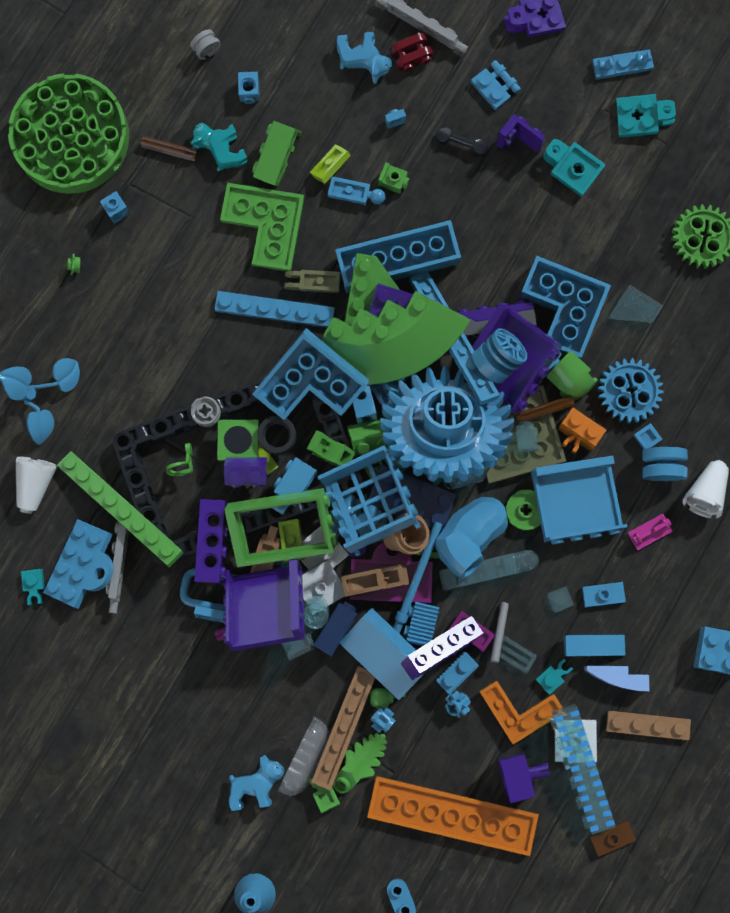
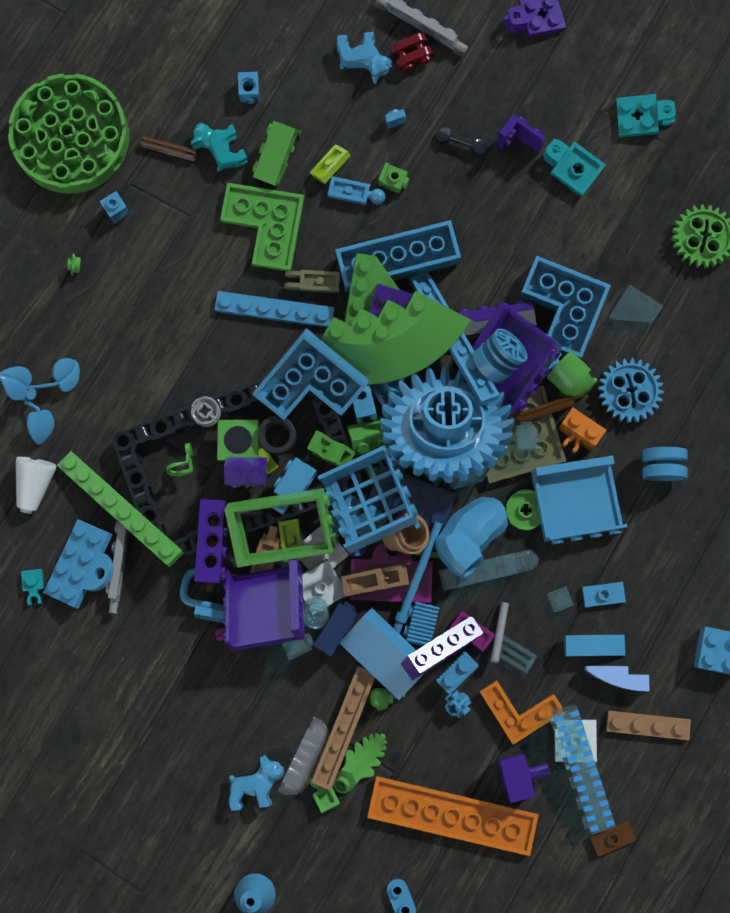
light grey wheel [190,29,221,60] -> none
dark azure gear [370,708,396,732] -> none
dark azure plate [471,60,521,111] -> none
teal plate [535,659,573,695] -> none
dark azure plate [592,49,654,80] -> none
dark pink hinge [628,514,673,550] -> none
dark azure plate [633,423,662,449] -> none
white cone [682,460,729,518] -> none

